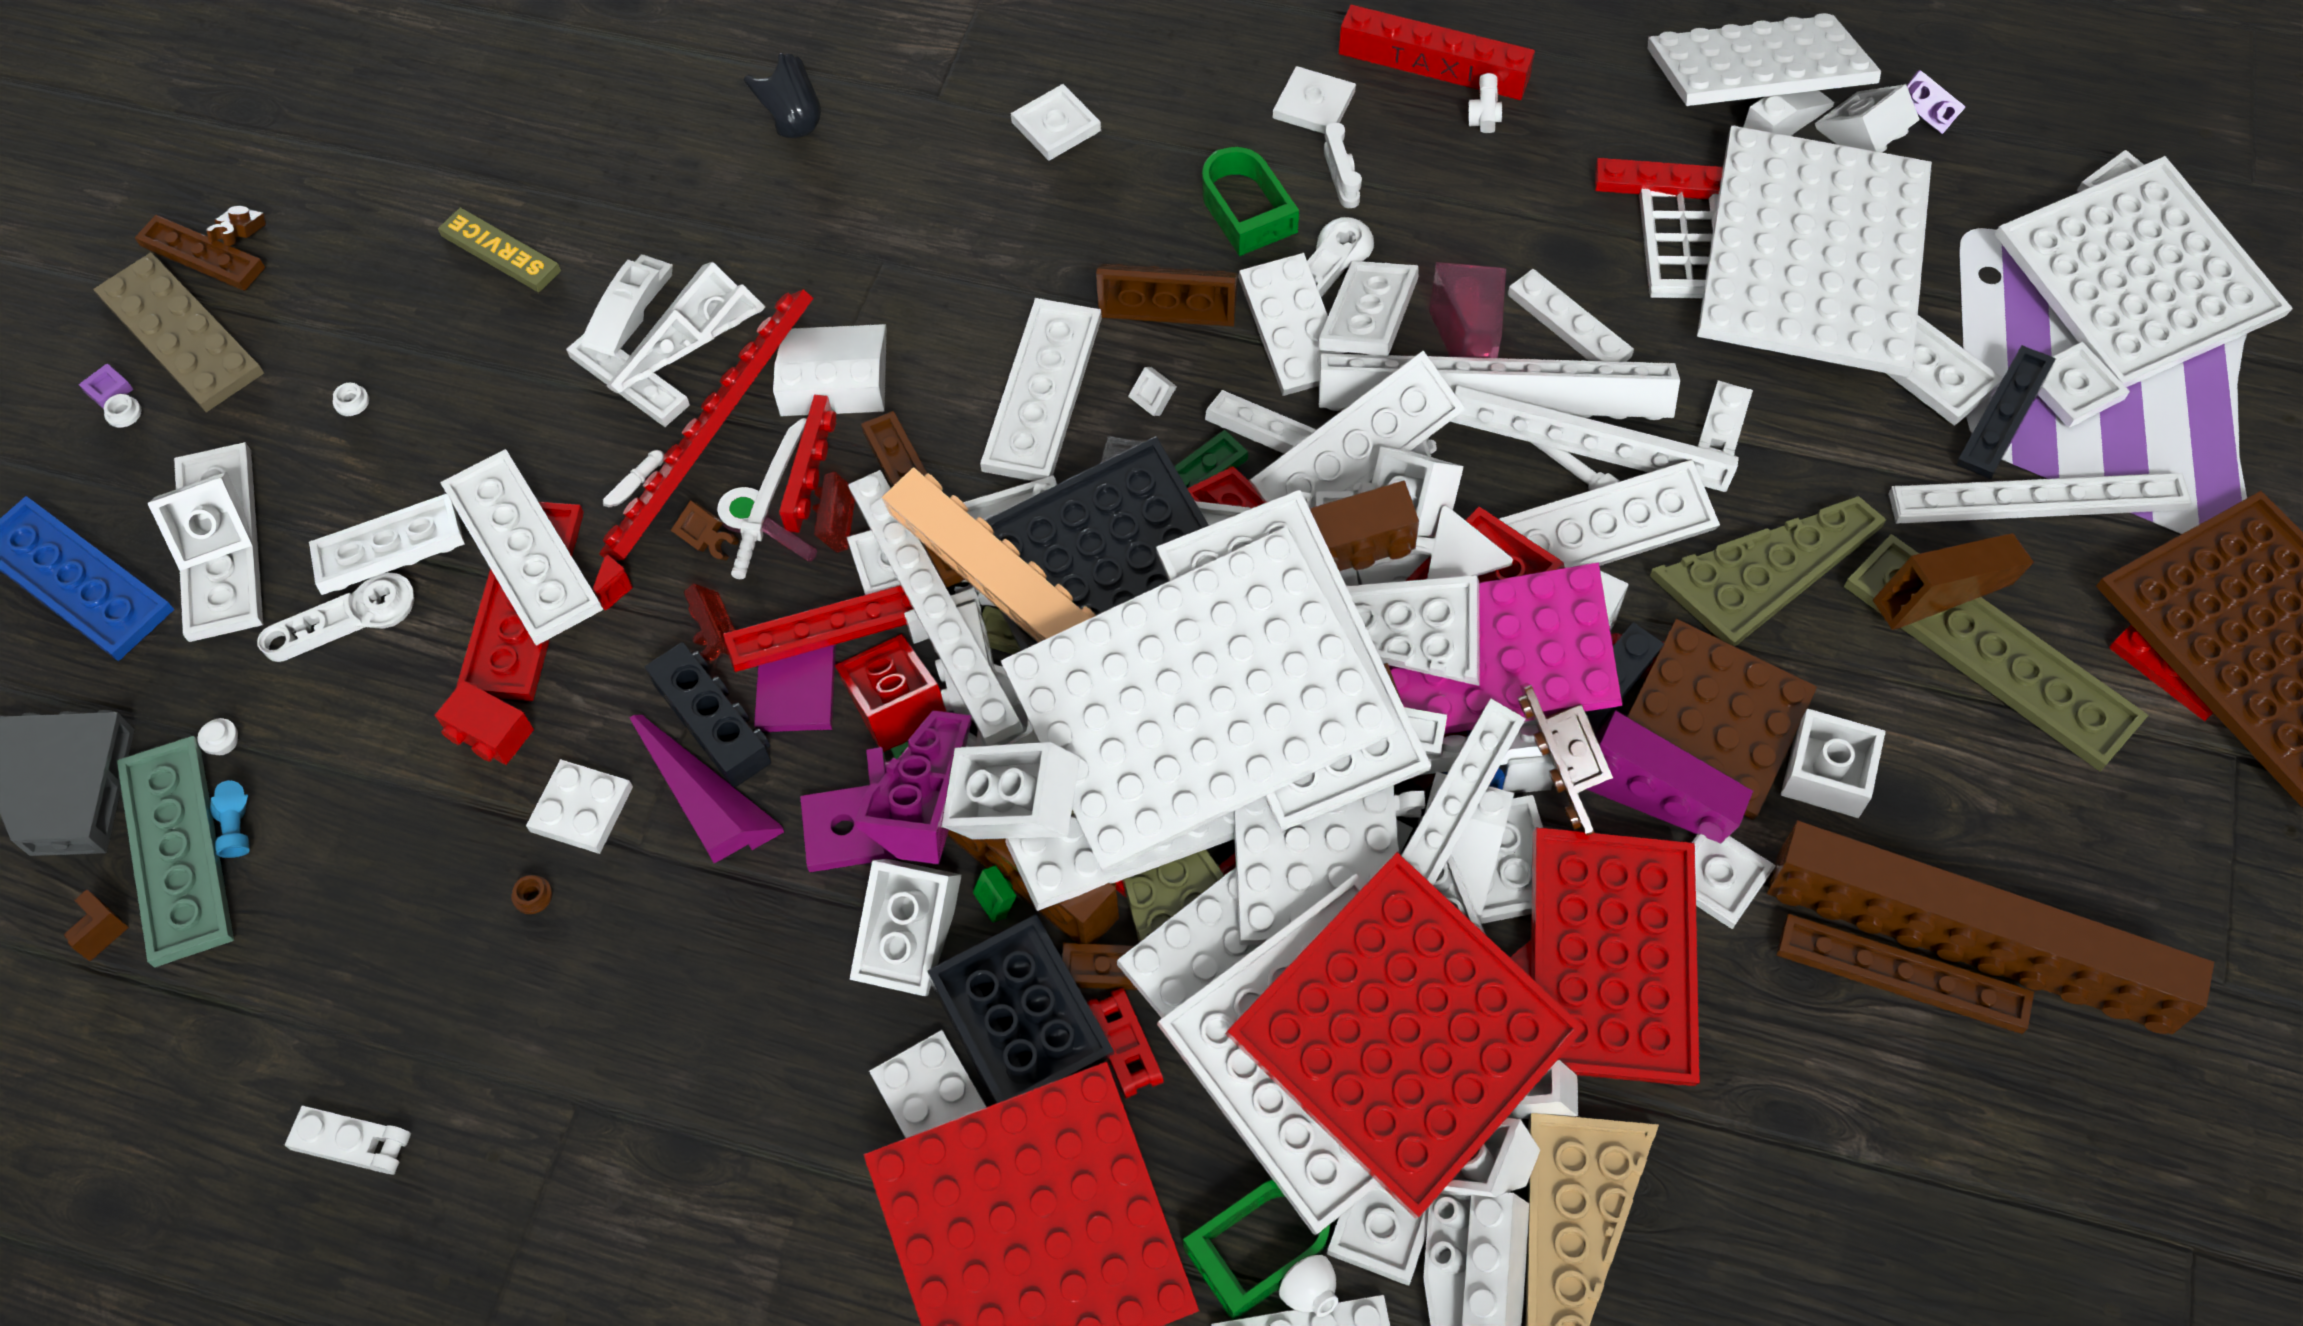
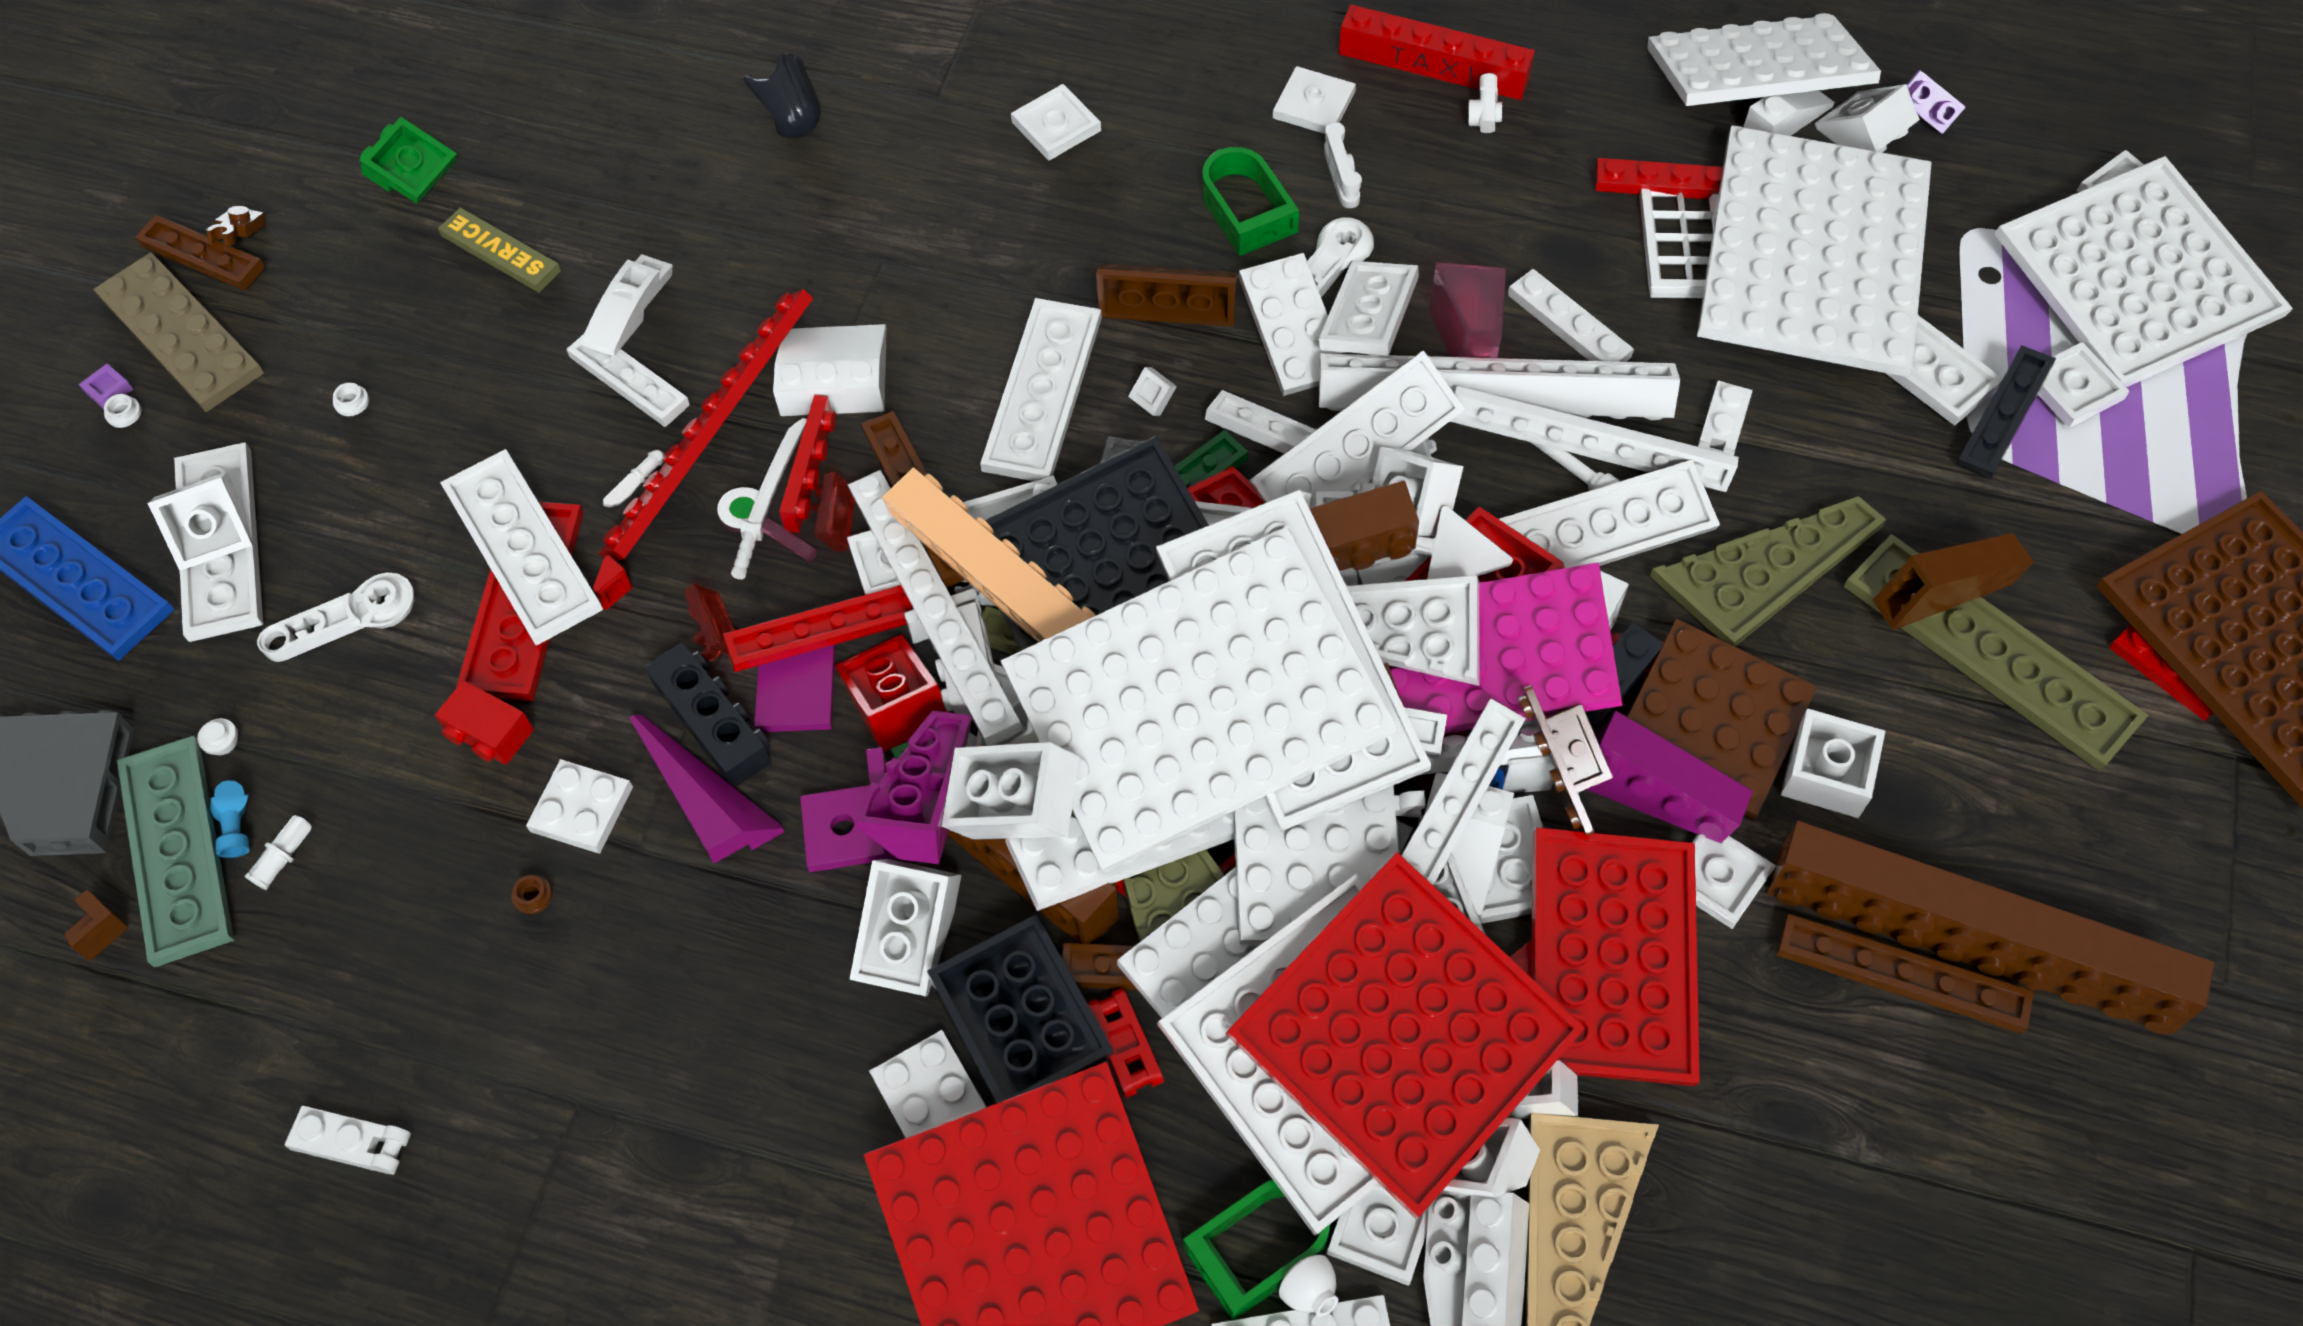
white plate [309,494,465,595] -> none
white wedge [607,262,765,393] -> none
reddish brown plate [671,501,739,561] -> none
green plate [973,865,1016,923] -> none
white tile [1889,473,2192,524] -> none
none -> white axle [244,815,312,890]
none -> green plate [359,117,457,204]

